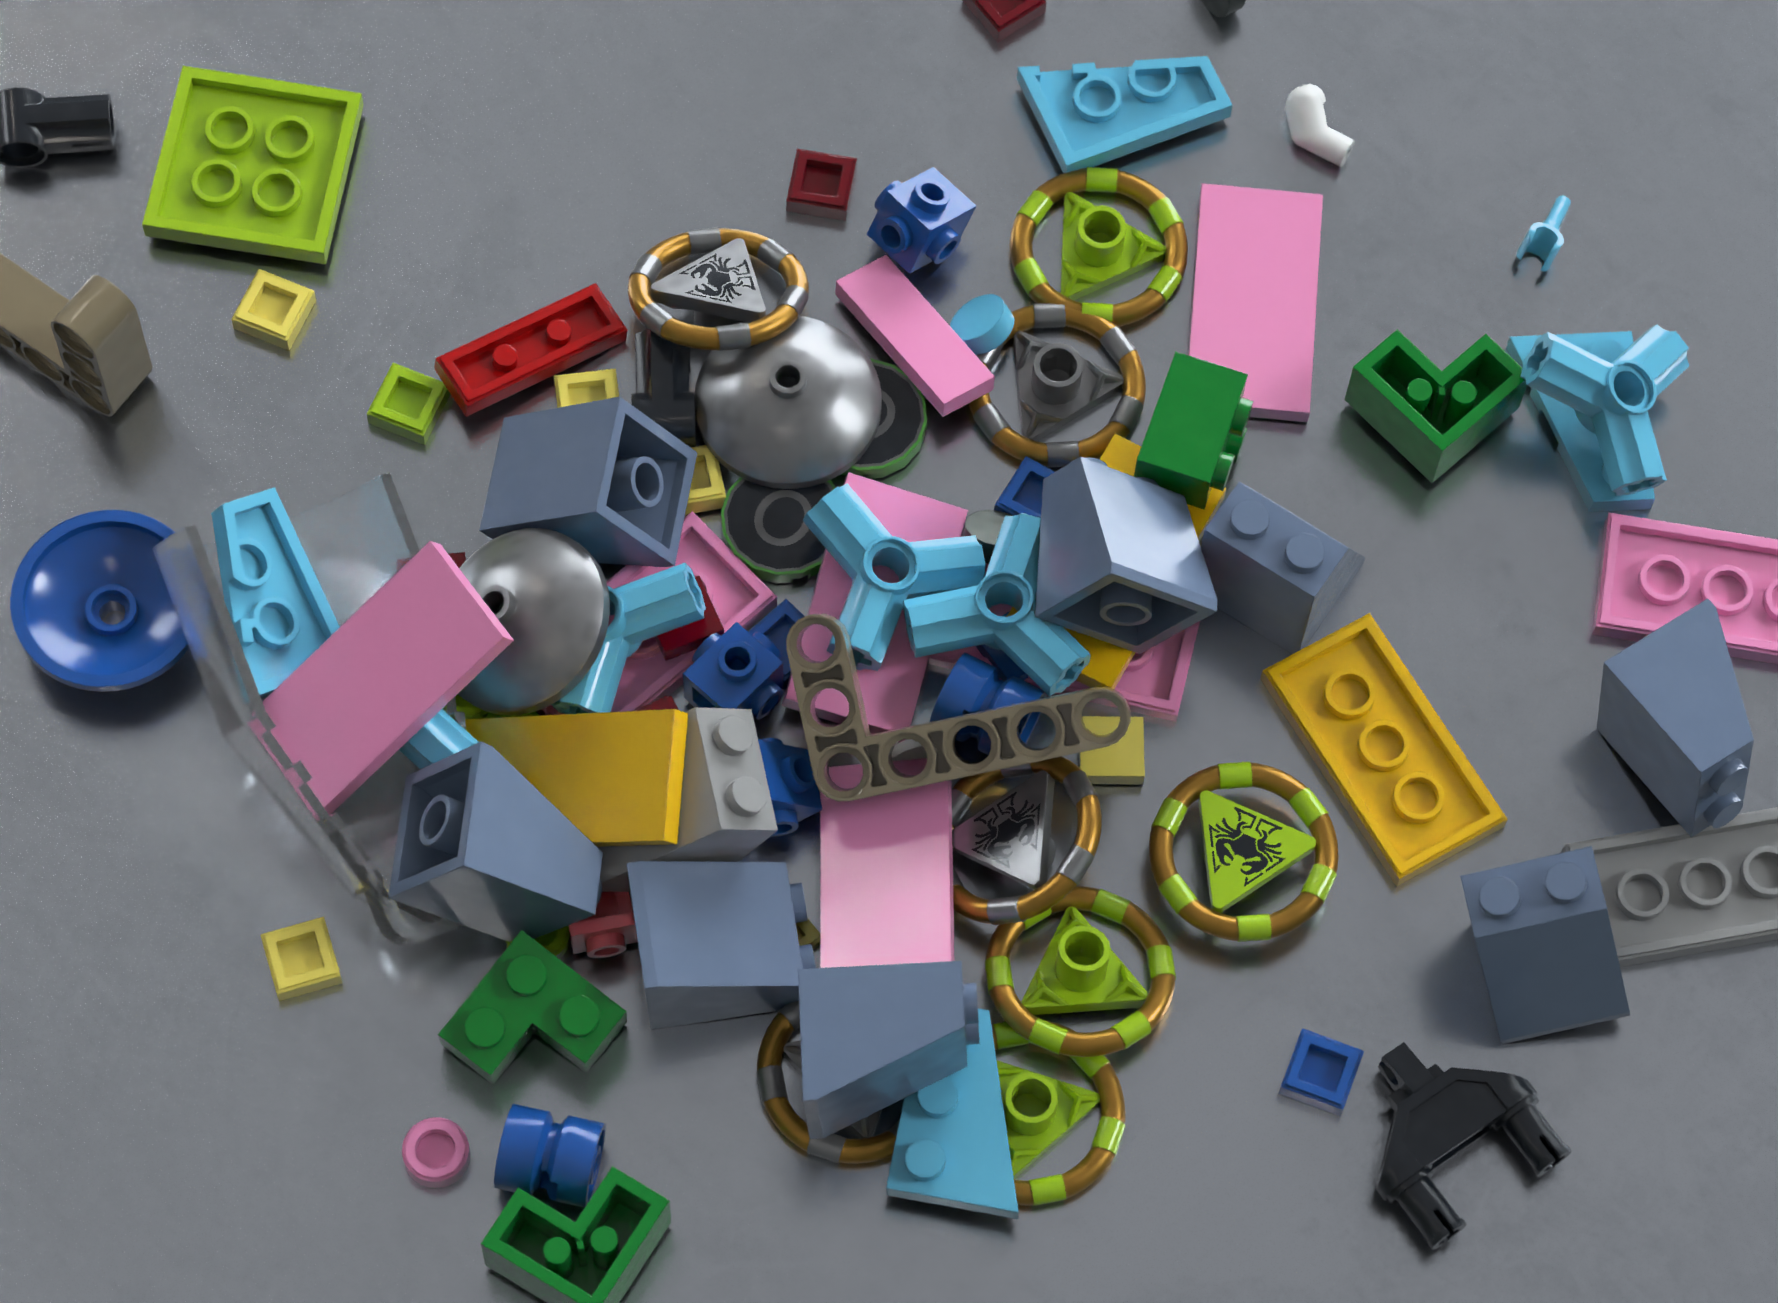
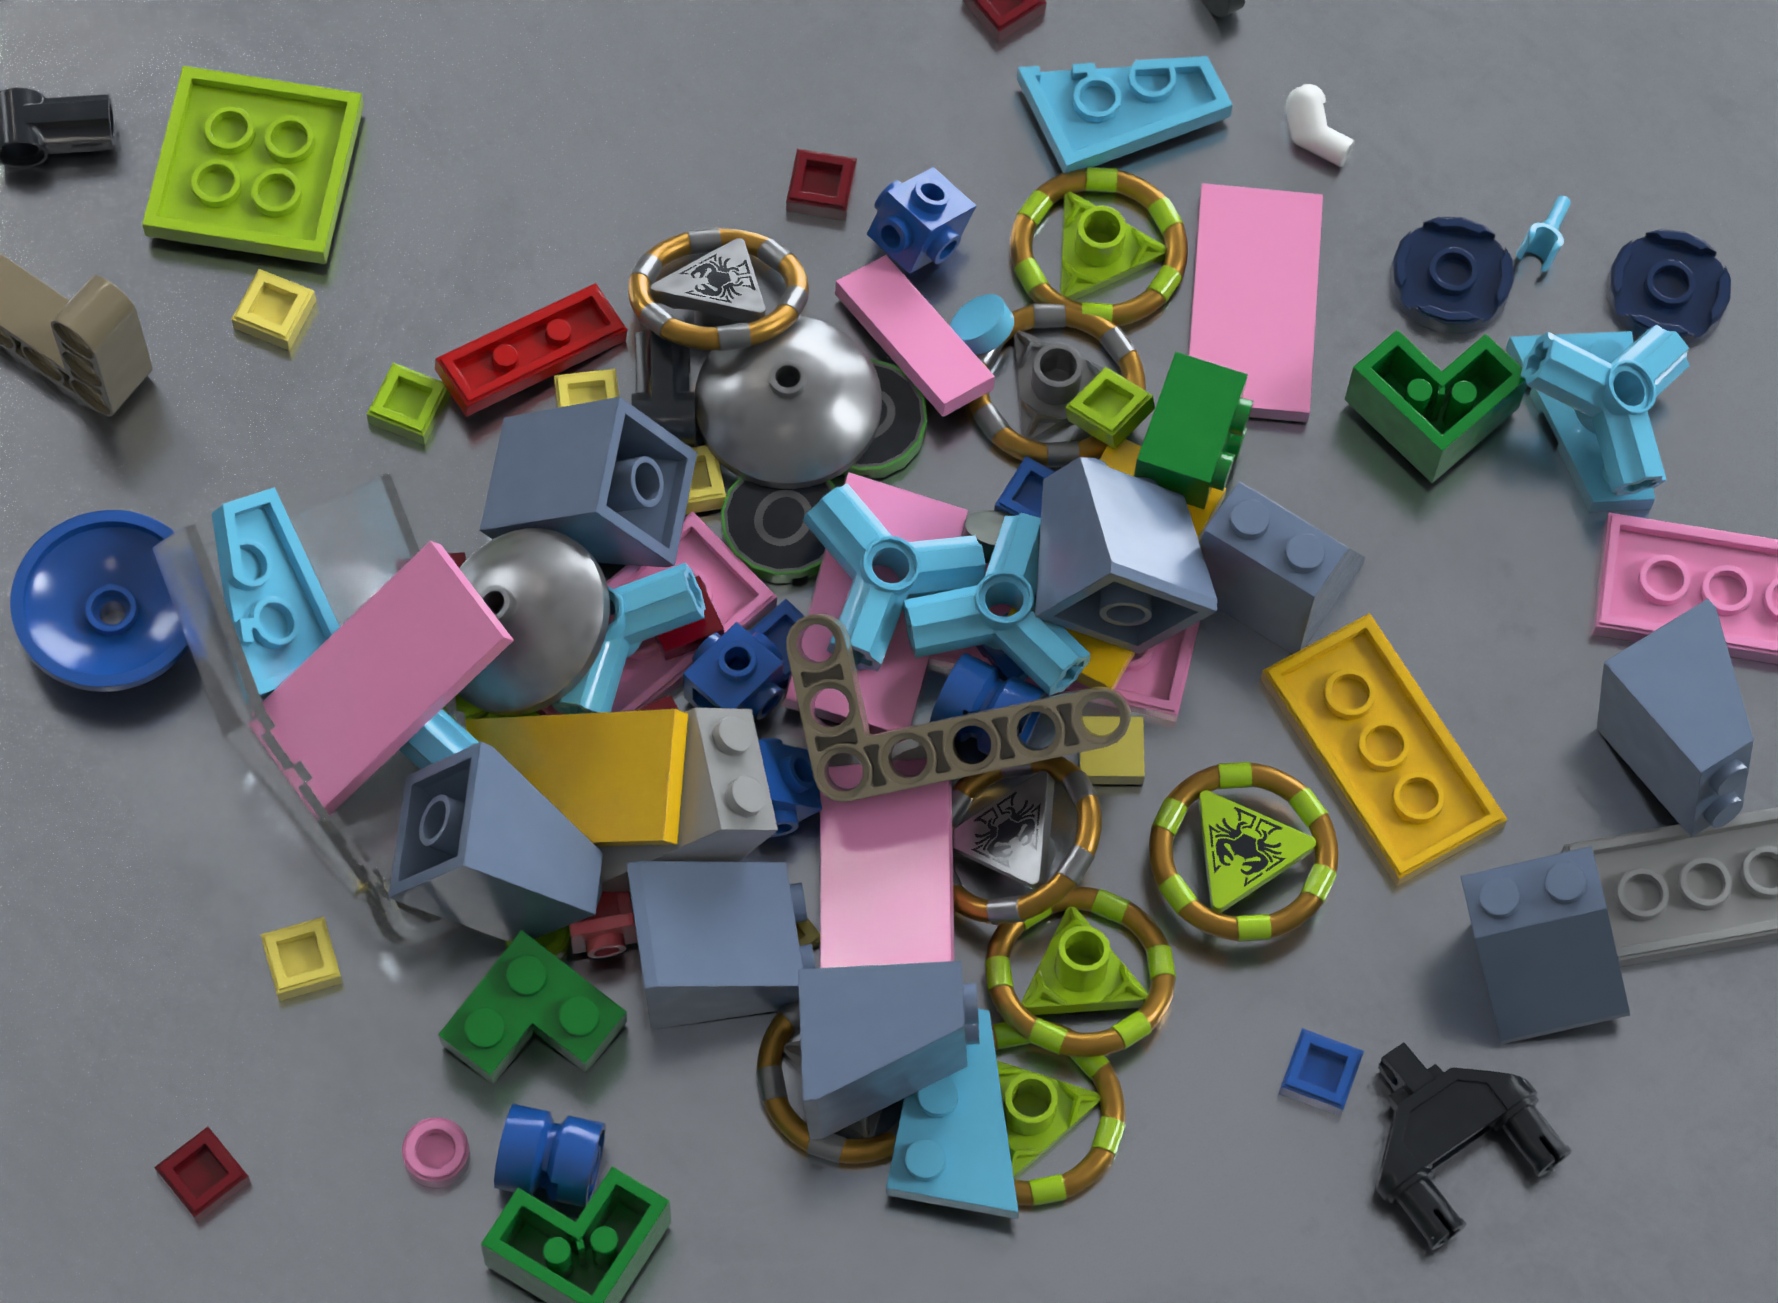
none -> dark red tile [154,1126,251,1223]
none -> lime tile [1065,367,1155,449]
none -> dark blue tile [1390,217,1514,334]
none -> dark blue tile [1607,229,1731,344]

